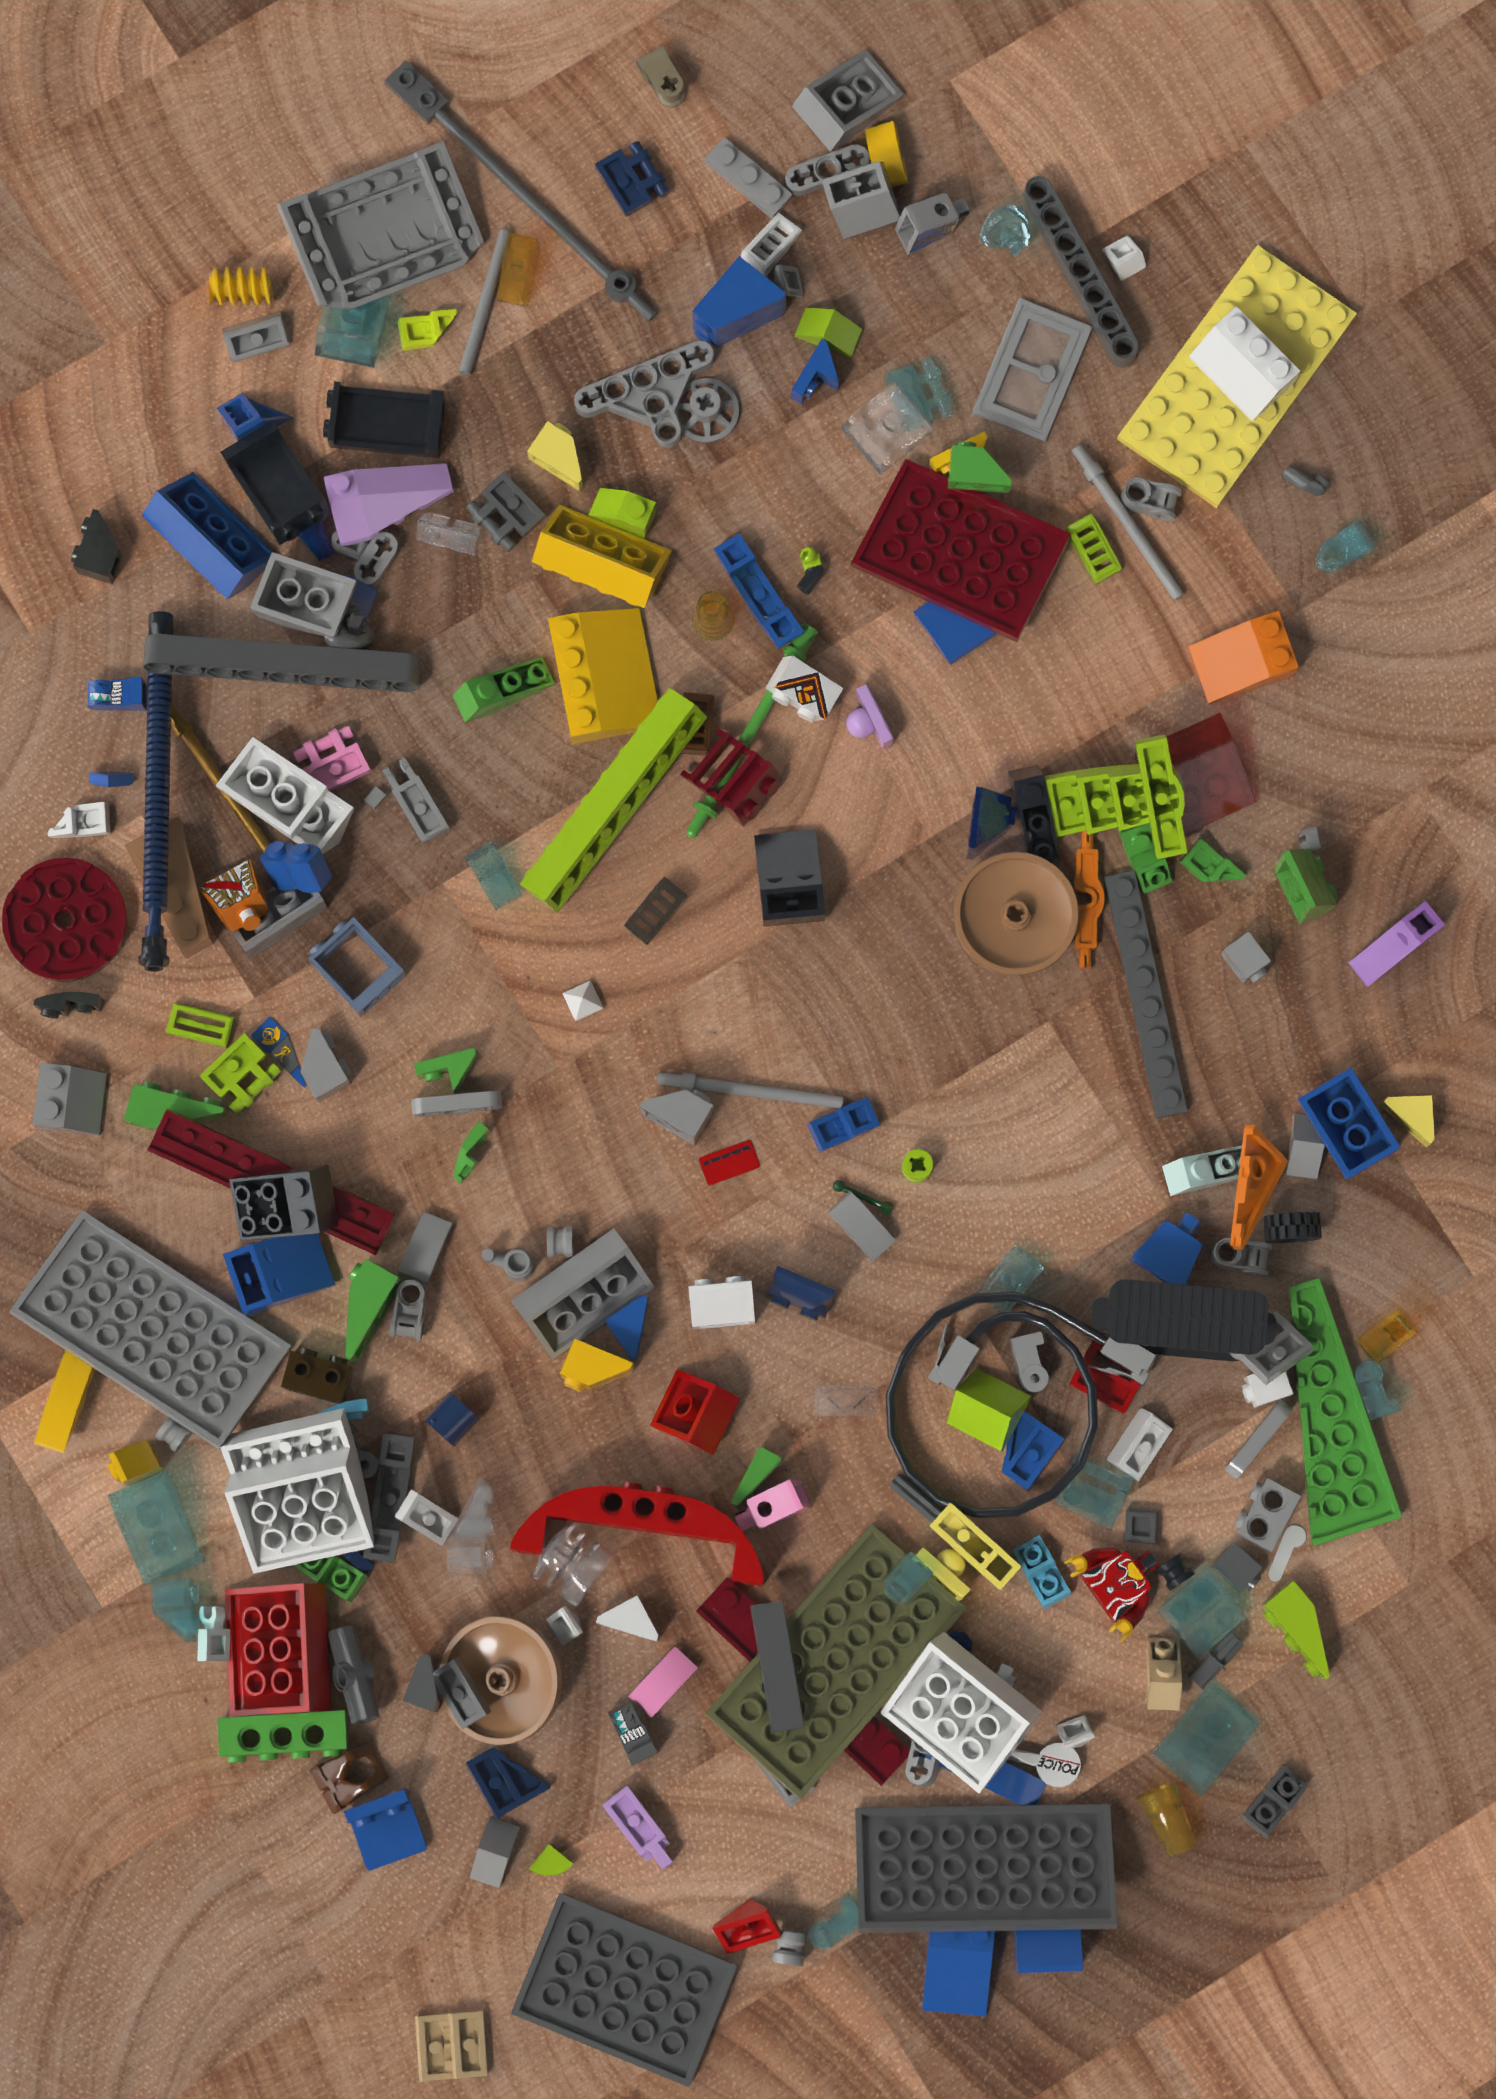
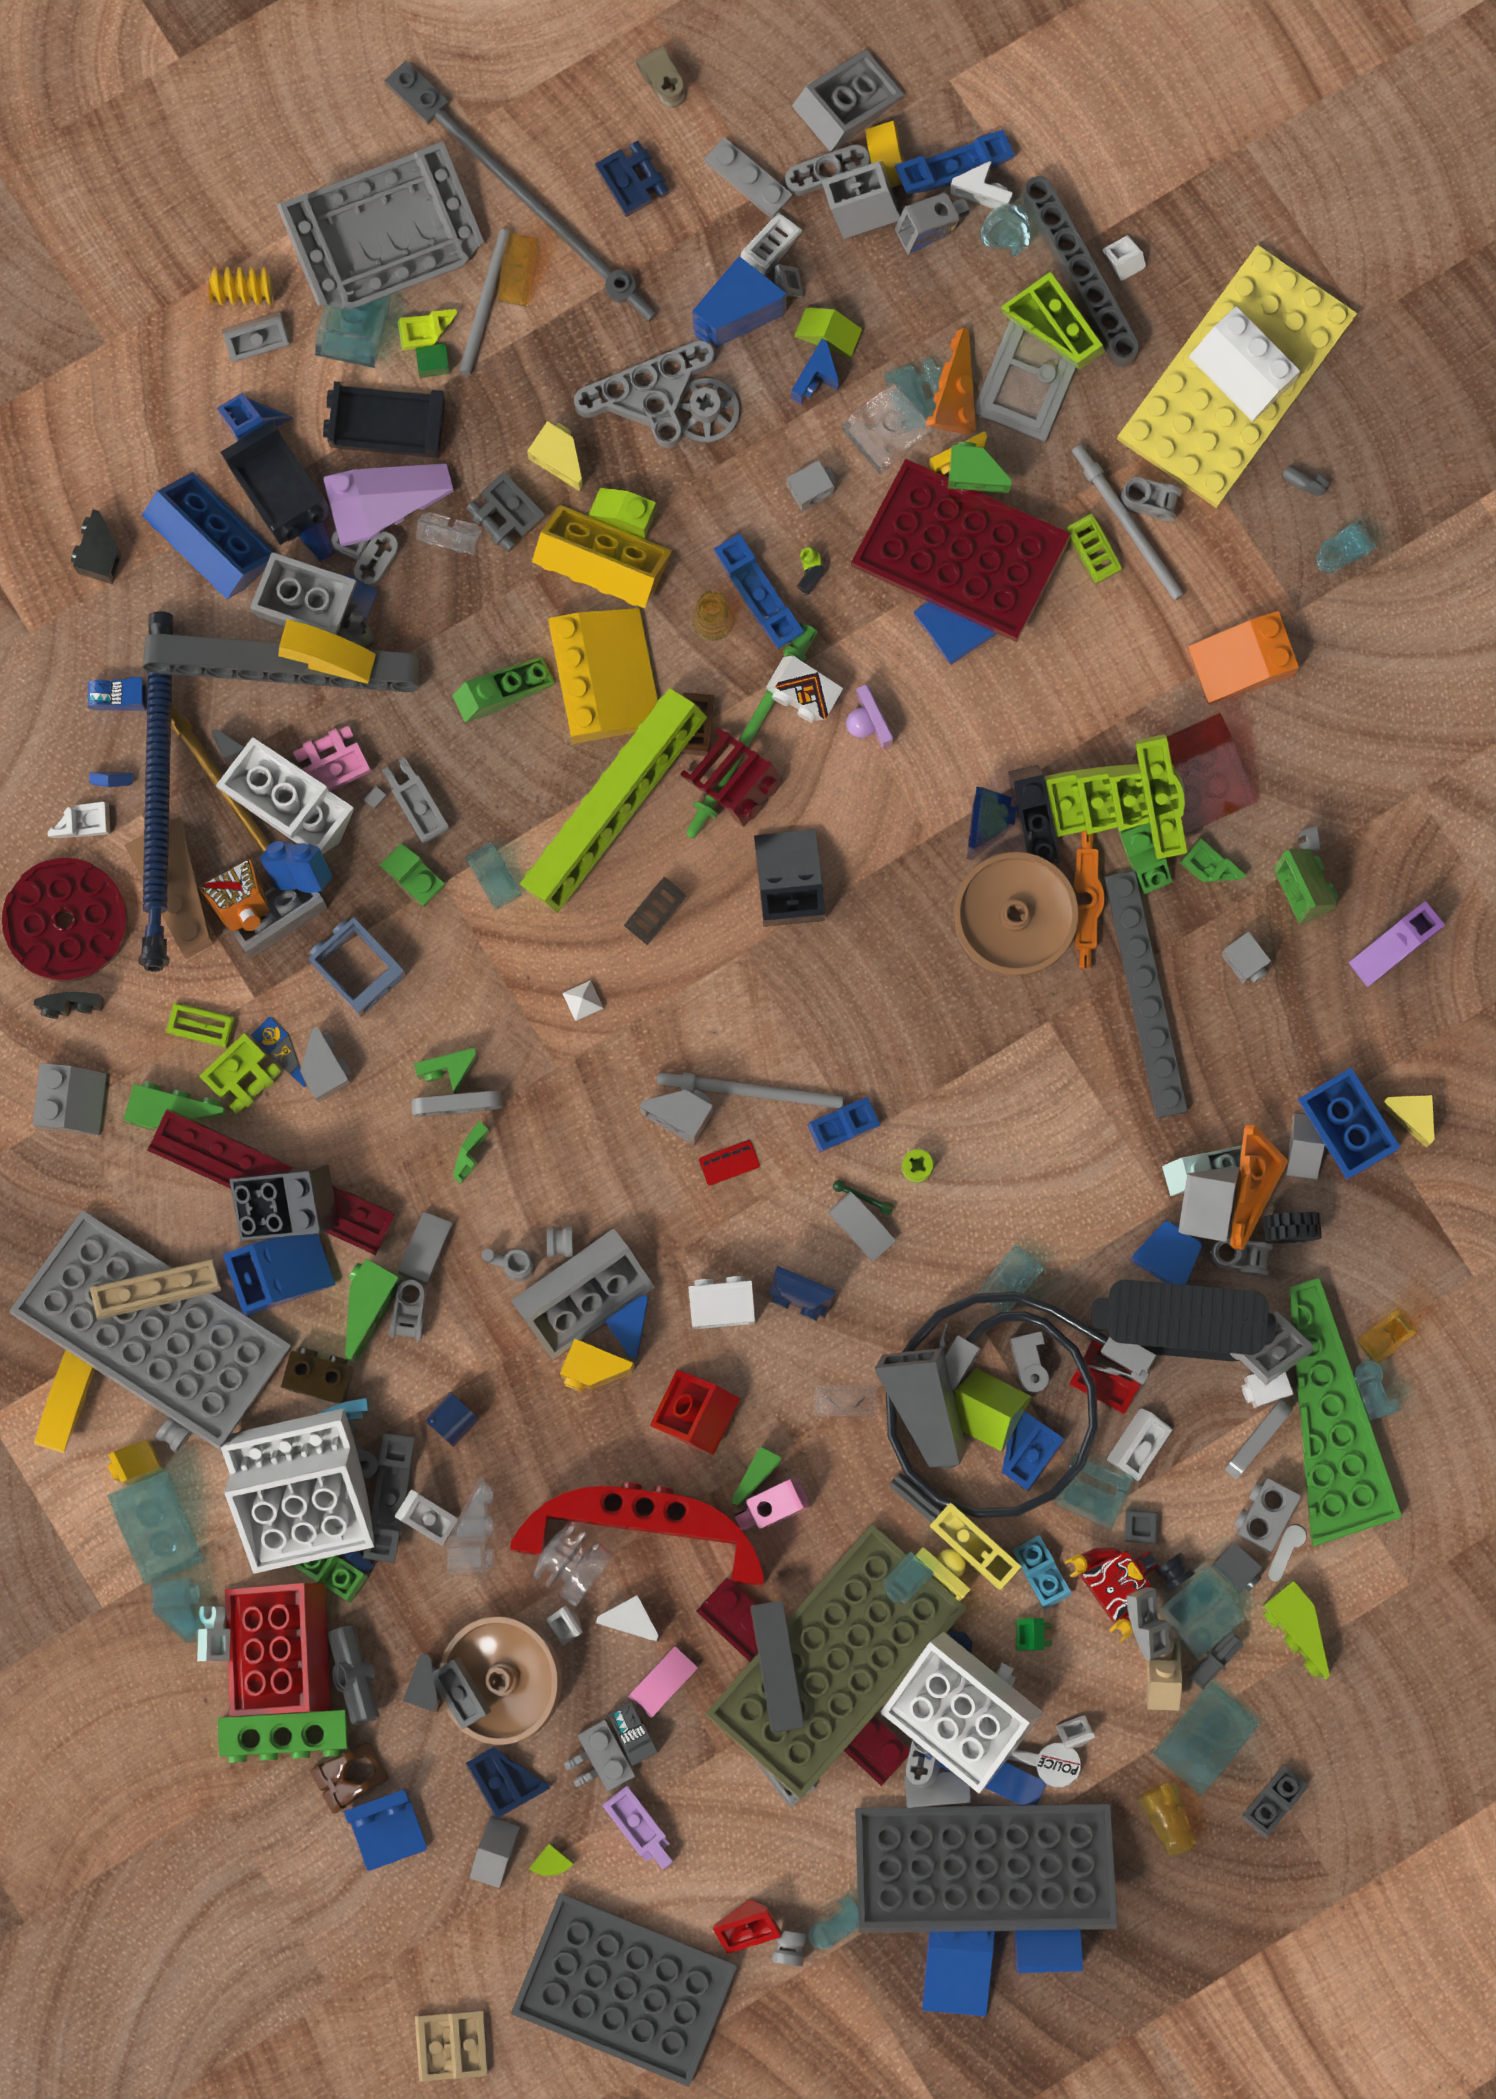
none -> tan tile [90,1259,221,1320]
none -> dark grey slope [212,729,244,764]
none -> yellow slope [278,619,376,684]
none -> bright green slope [379,843,445,907]
none -> green slope [416,343,450,378]
none -> light grey hinge [564,1720,635,1792]
none -> light grey brick [787,460,836,512]
none -> dark grey slope [875,1348,967,1469]
none -> blue slope [895,129,1015,194]
none -> light grey slope [904,1772,971,1808]
none -> orange wing [926,328,976,435]
none -> white slope [950,161,1012,213]
none -> lime wedge [1000,272,1105,370]
none -> green tile [1016,1618,1052,1651]
none -> light grey slope [1126,1587,1170,1660]
none -> light grey slope [1178,1166,1239,1242]

